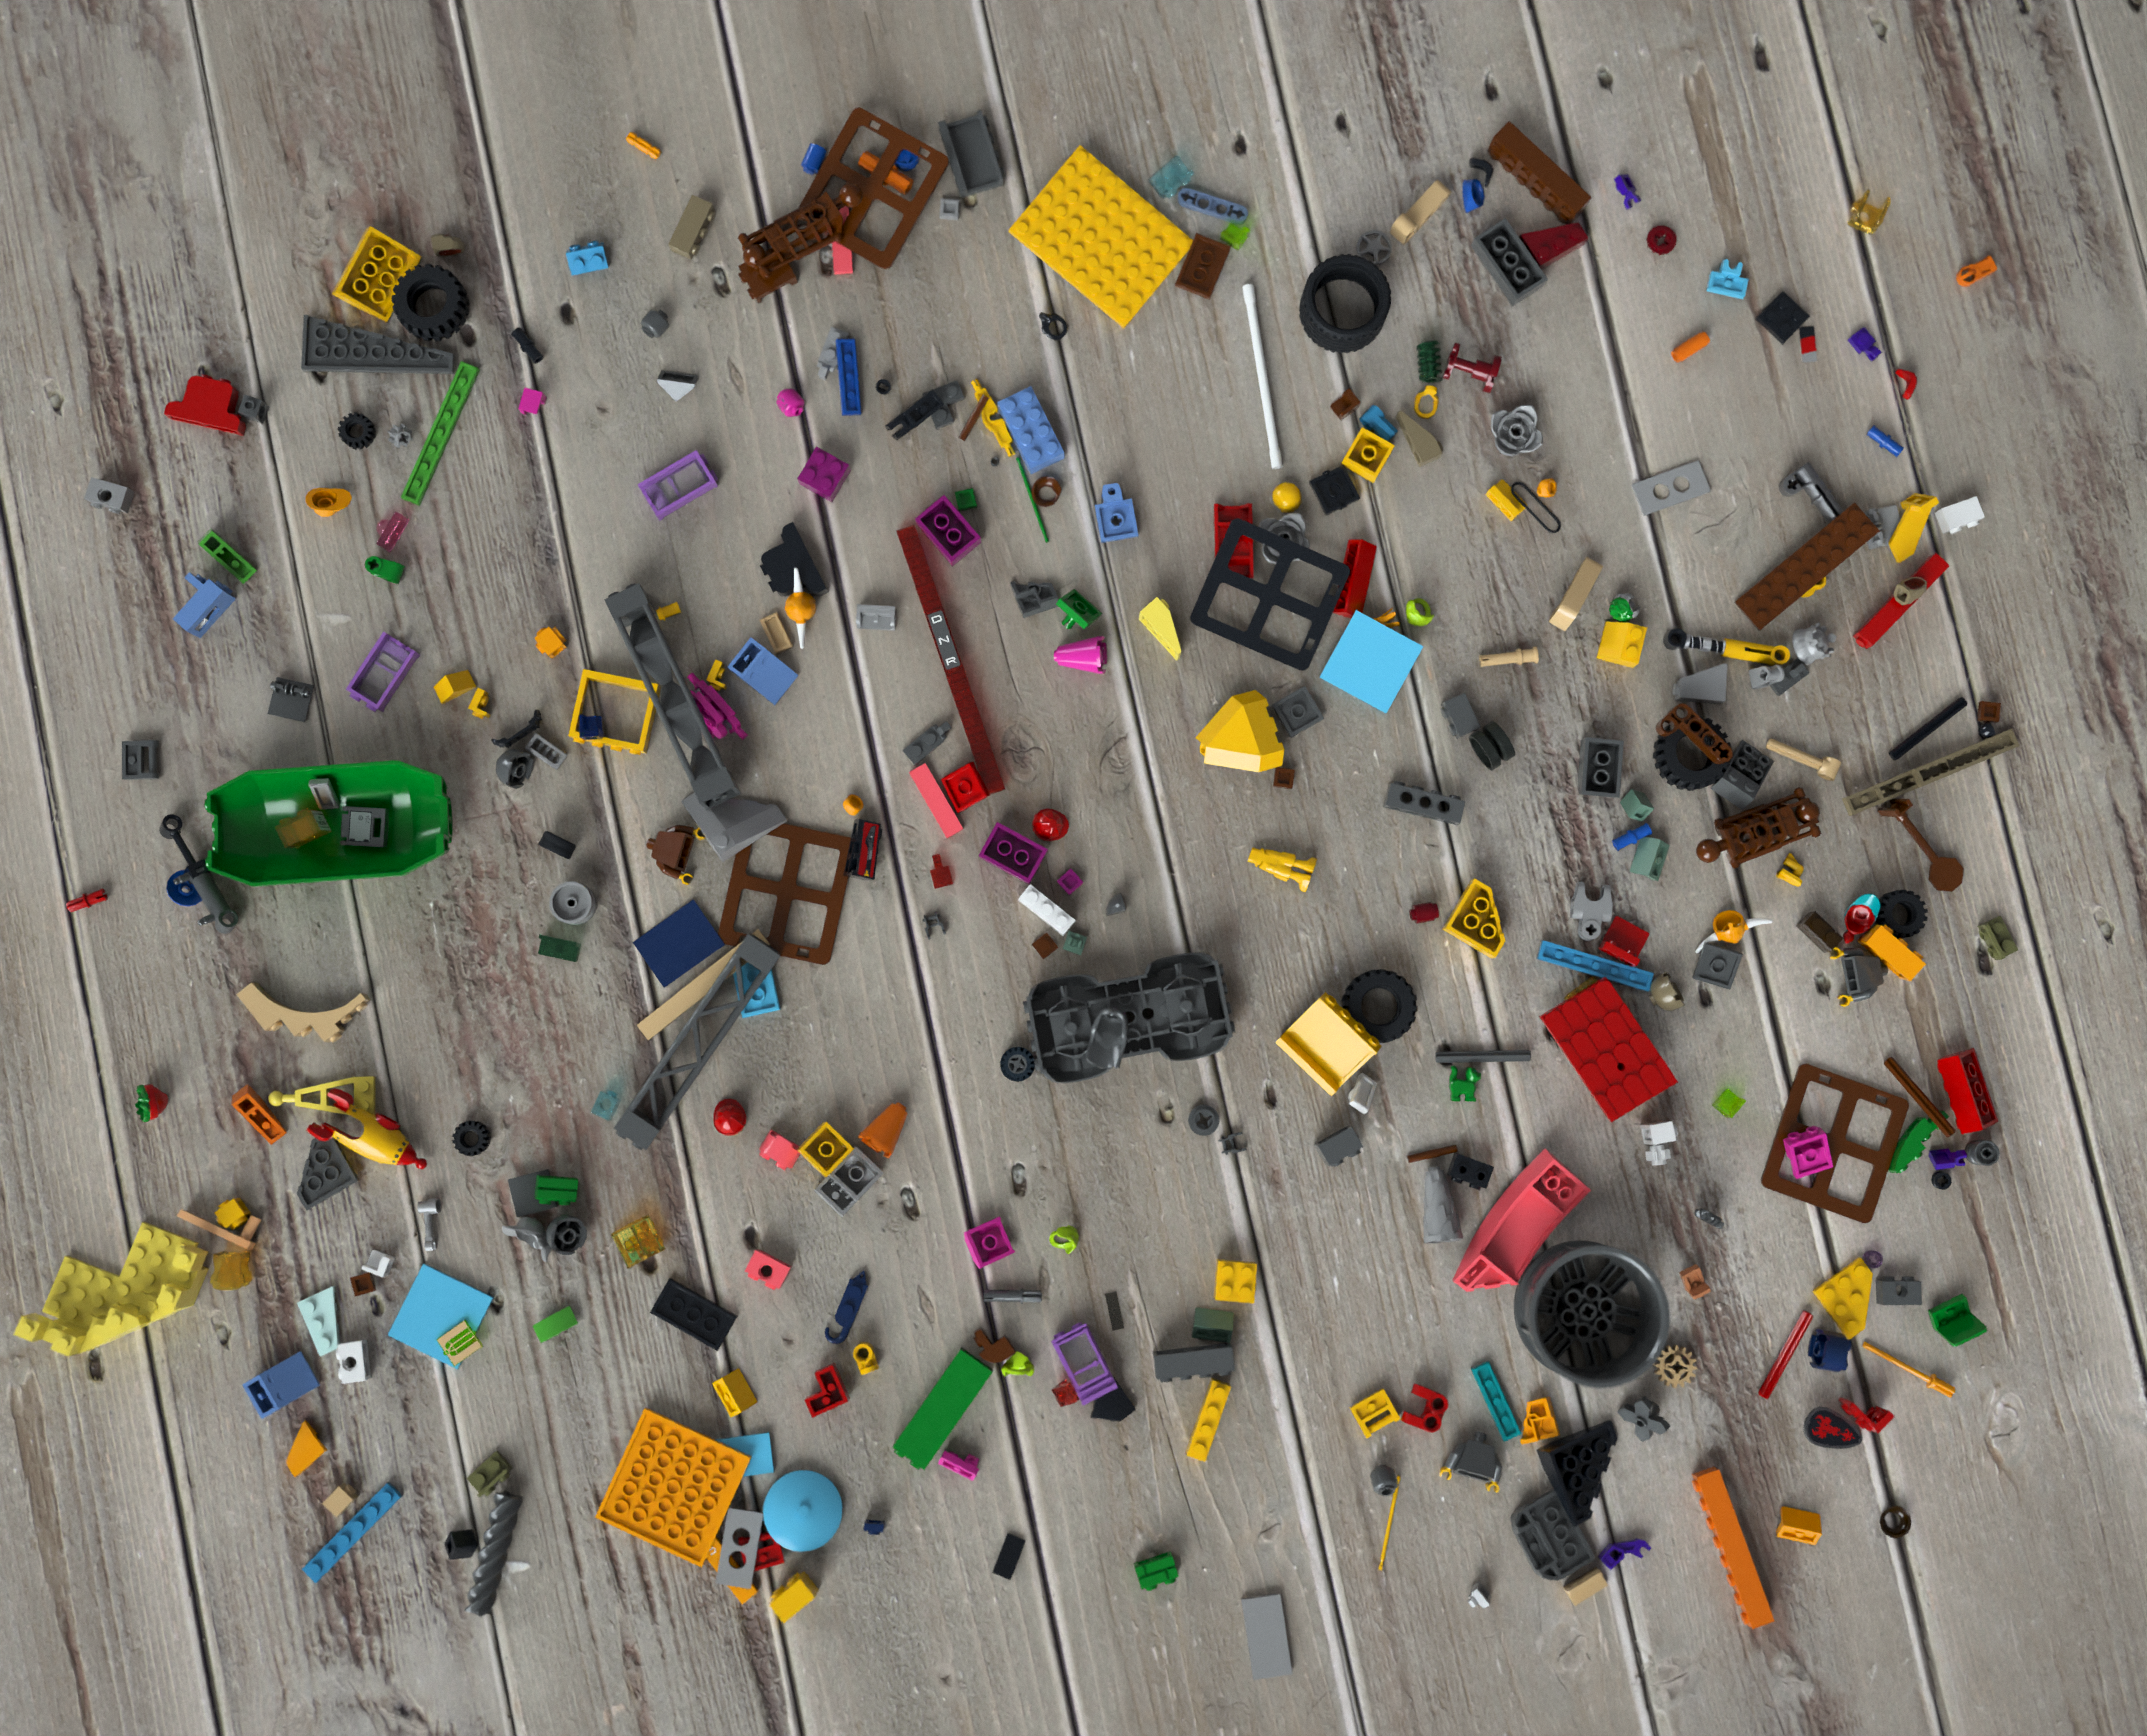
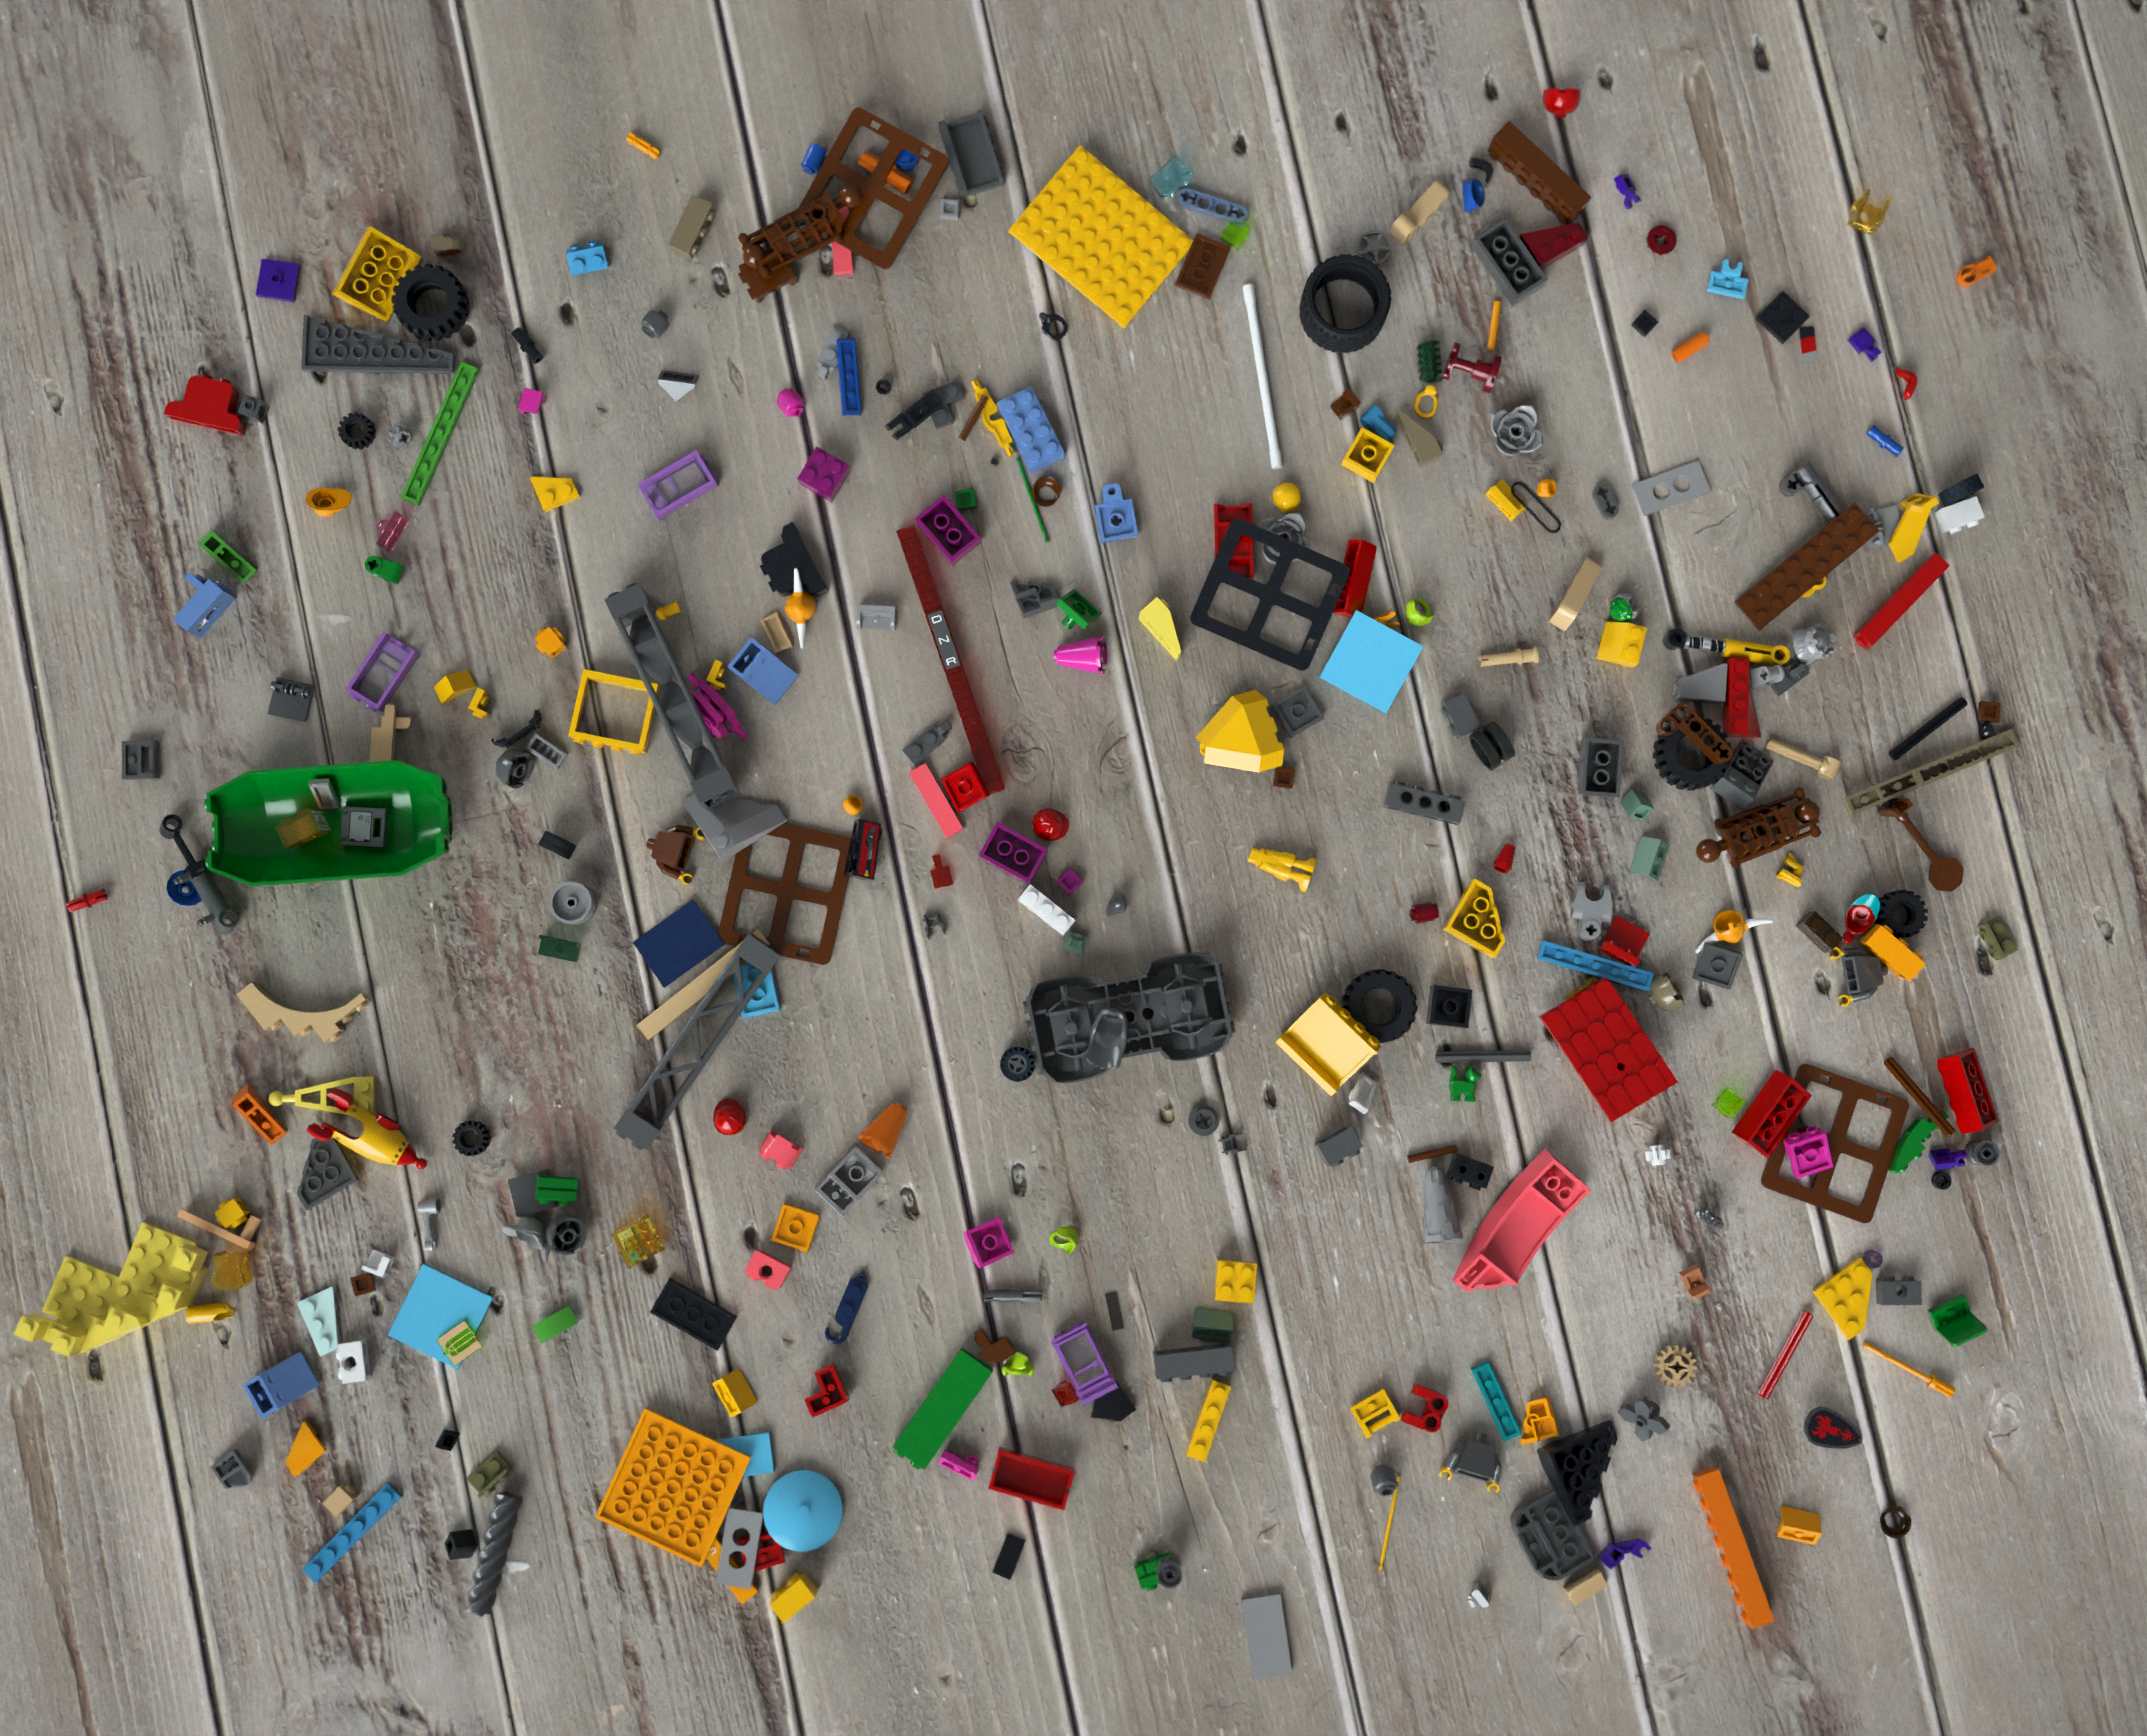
light grey brick [84,477,135,514] -> none
hair [135,1084,169,1122] -> none
clear blue panel [579,714,603,740] -> none
clear light blue brick [590,1089,621,1121] -> none
yellow brick [796,1122,854,1177] -> none
yellow piece [853,1342,879,1375] -> none
dark blue plate [864,1519,885,1535] -> none
reddish brown plate [1032,933,1058,960] -> none
black plate [1309,465,1360,516] -> none
dark grey wheel [1514,1240,1670,1388] -> none
blue pin [1612,823,1652,851] -> none
white brick [1640,1121,1678,1145] -> none
dark blue brick [1808,1329,1851,1372] -> none
red bracket [1838,1398,1895,1433] -> none
dark tan rock [1894,577,1927,605] -> none
none -> yellow piece [186,1303,235,1324]
none -> dark grey slope [210,1449,252,1489]
none -> dark purple plate [255,259,301,302]
none -> tan piece [370,705,412,762]
none -> black slope [435,1429,460,1451]
none -> yellow wing [530,477,580,512]
none -> light orange tile [771,1203,820,1253]
none -> red piece [988,1447,1075,1511]
none -> dark grey wheel [1156,1557,1183,1589]
none -> black brick [1426,985,1472,1029]
none -> light orange piece [1487,301,1501,350]
none -> red cone [1493,844,1516,874]
none -> red cylinder [1543,88,1581,118]
none -> dark grey beam [1592,484,1619,520]
none -> black plate [1631,310,1658,337]
none -> red wedge [1723,658,1761,738]
none -> red slope [1731,1070,1812,1159]
none -> black wheel [1938,474,1984,507]

